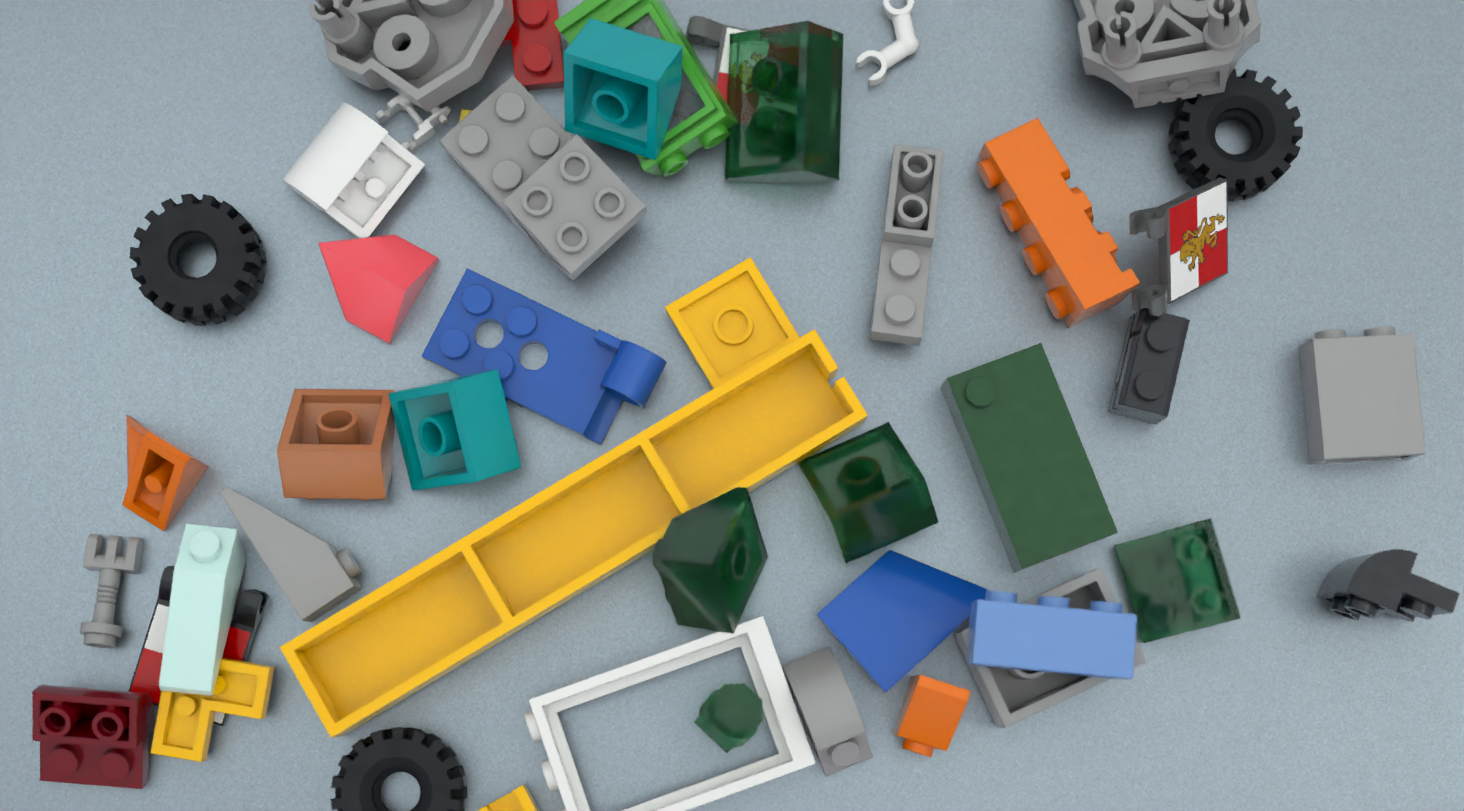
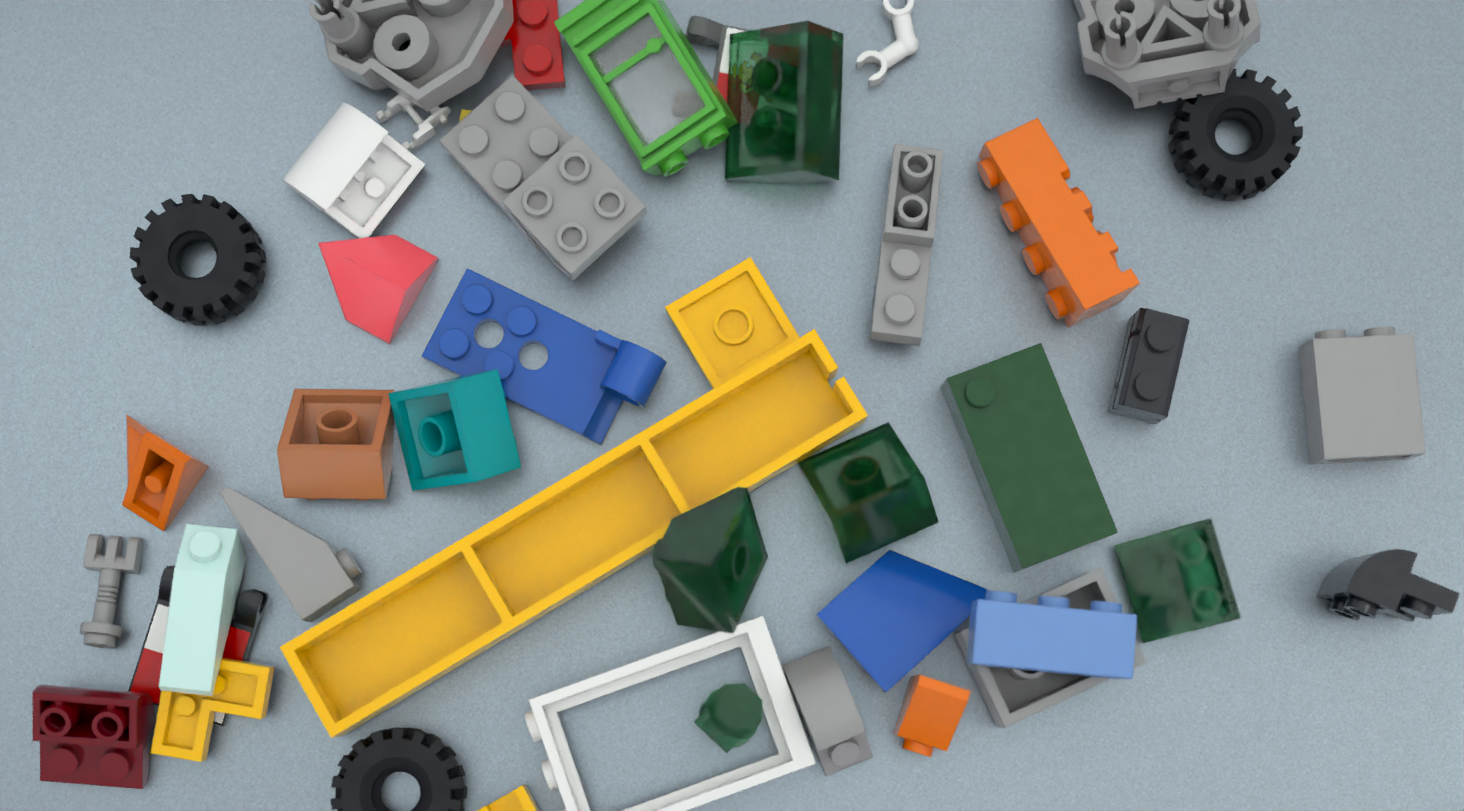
teal slope [564,18,683,160] -> none
flag [1129,178,1228,316] -> none

